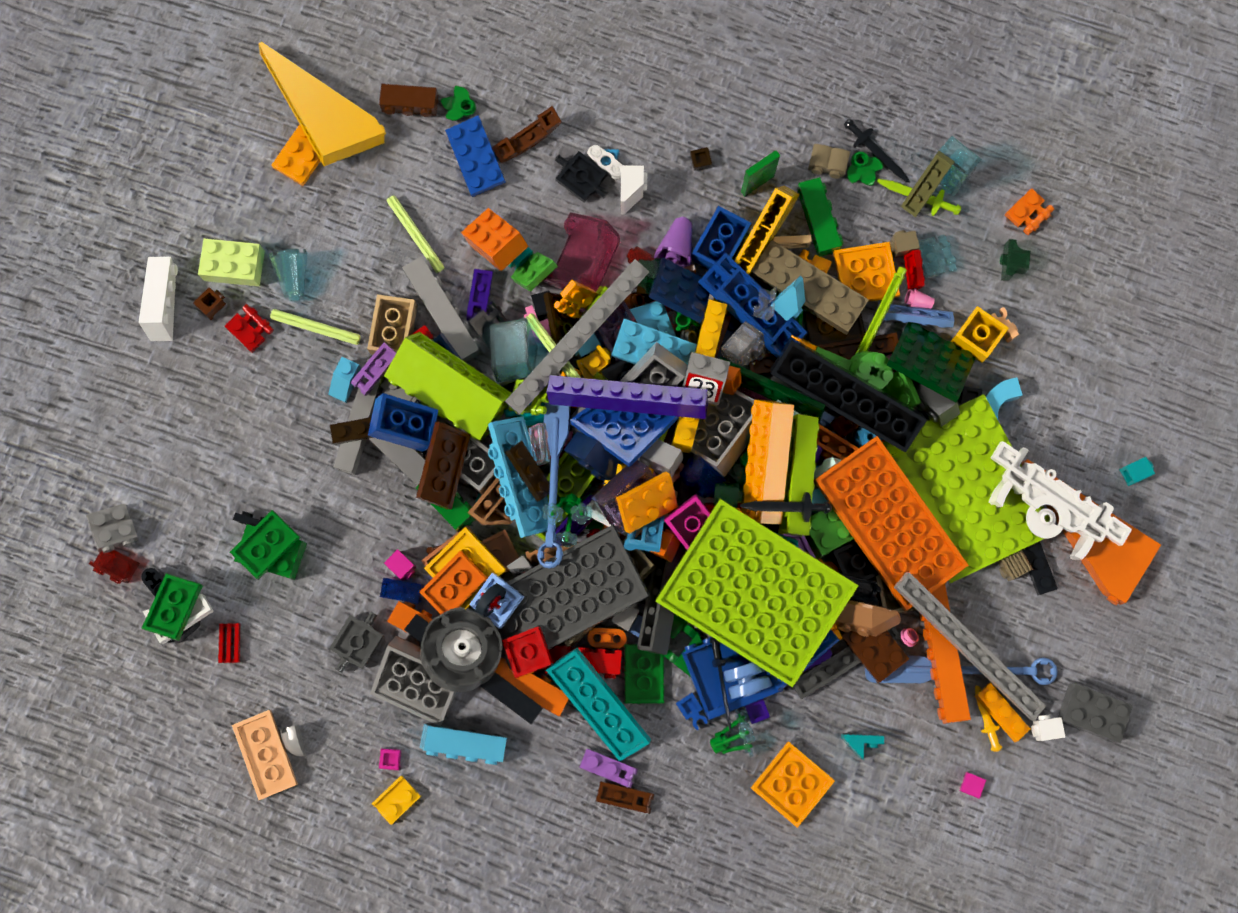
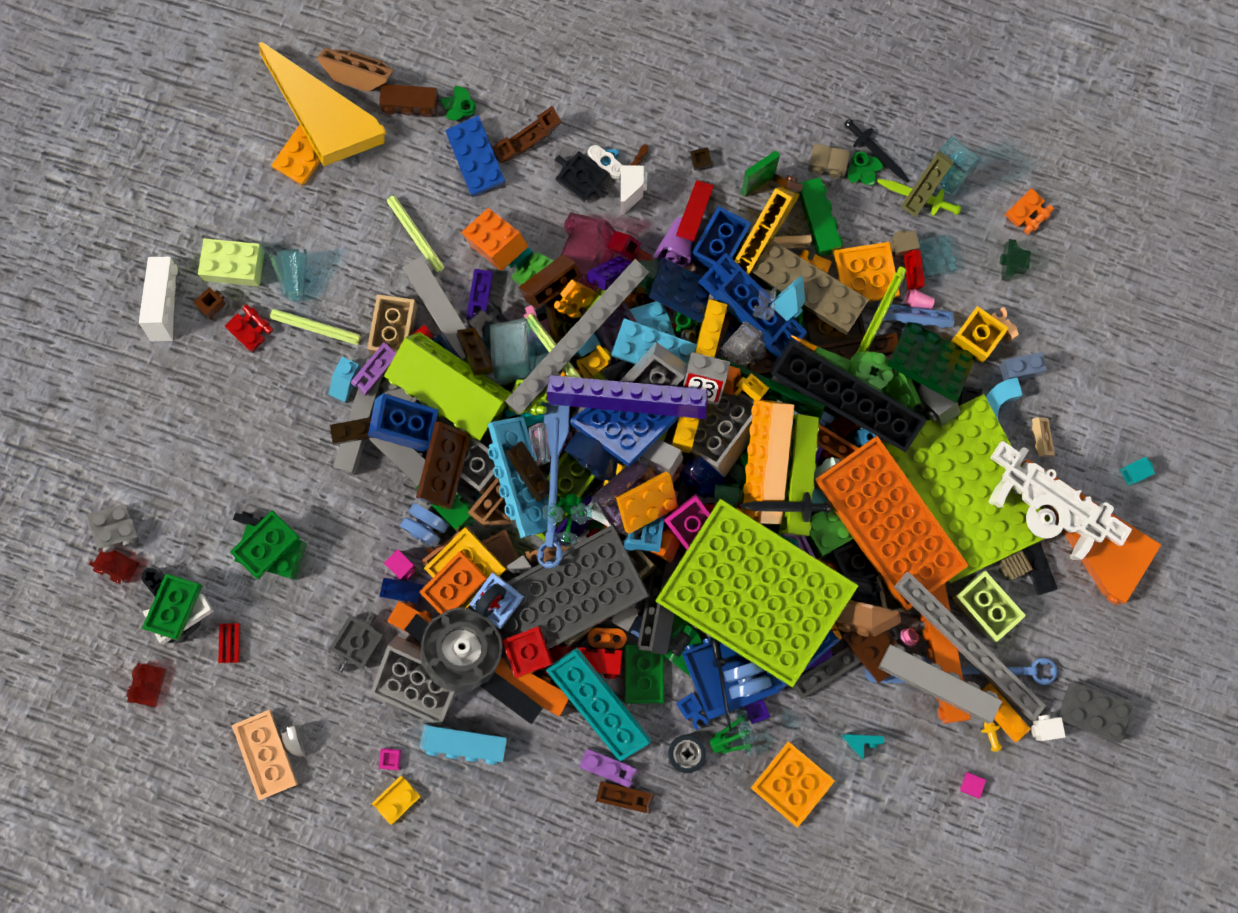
none -> clear red bracket [126,663,166,707]
none -> medium nougat wedge [317,48,394,92]
none -> medium blue wheel [399,503,450,548]
none -> dark brown plate [456,328,493,376]
none -> reddish brown brick [519,254,582,310]
none -> dark purple piece [587,256,632,290]
none -> dark red brick [607,231,642,260]
none -> reddish brown piece [629,144,649,166]
none -> wheel [668,735,706,773]
none -> red tile [676,180,714,241]
none -> yellow bracket [734,373,769,400]
none -> reddish brown plate [772,174,803,192]
none -> light grey brick [878,644,1002,724]
none -> yellowish green brick [951,571,1026,643]
none -> sand blue brick [999,352,1047,381]
none -> tan plate [1032,417,1055,457]

